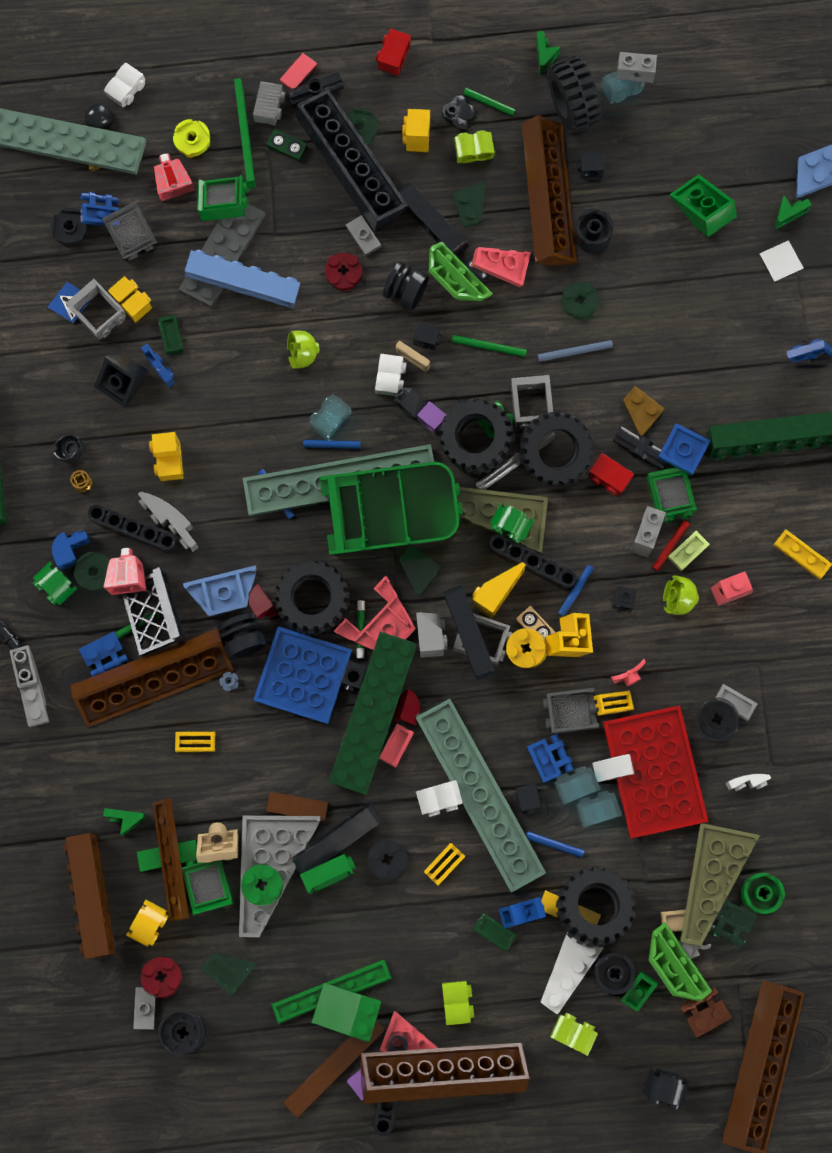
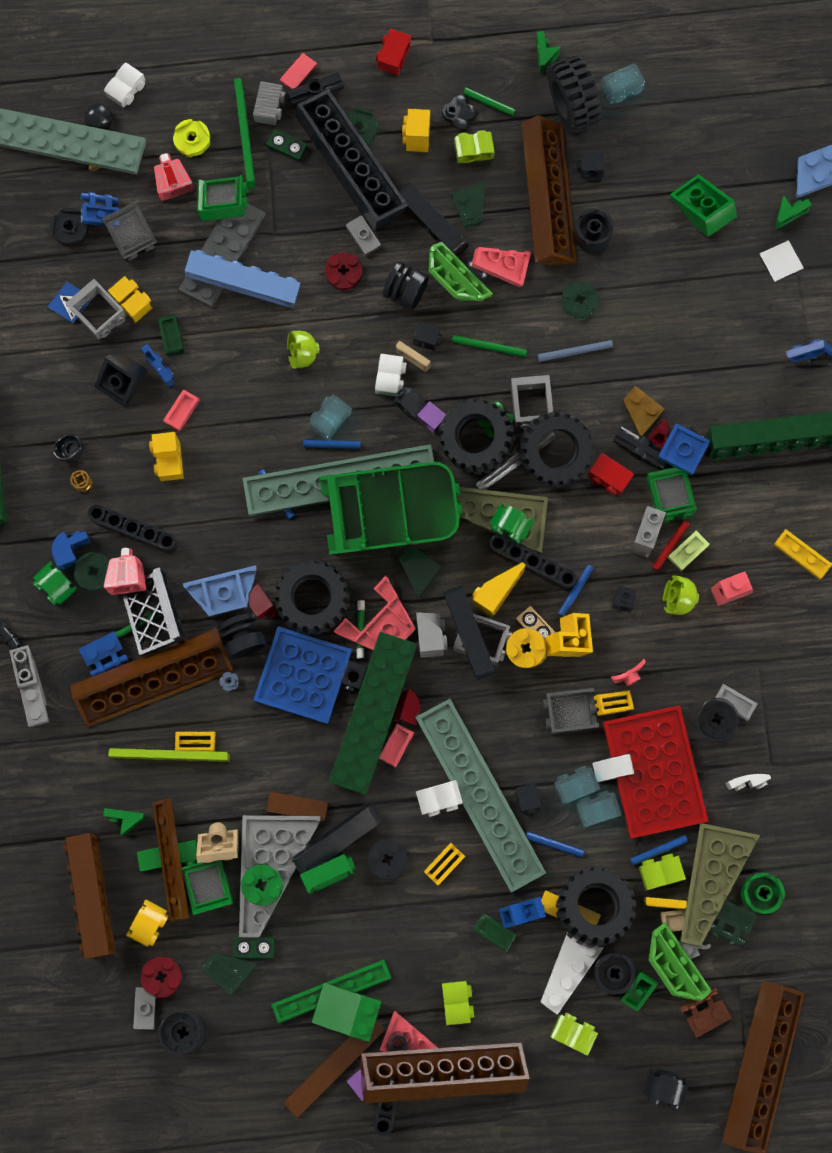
light grey slope [138,492,199,552] -> none
blue plate [527,734,574,783] -> none
light grey brick [616,52,657,83] -> none
none -> lime tile [109,748,230,762]
none -> coral tile [163,390,200,432]
none -> tile [233,937,275,958]
none -> blue bar [630,835,688,866]
none -> lime brick [639,853,686,891]
none -> yellow tile [644,897,687,909]
none -> dark red brick [648,418,671,450]

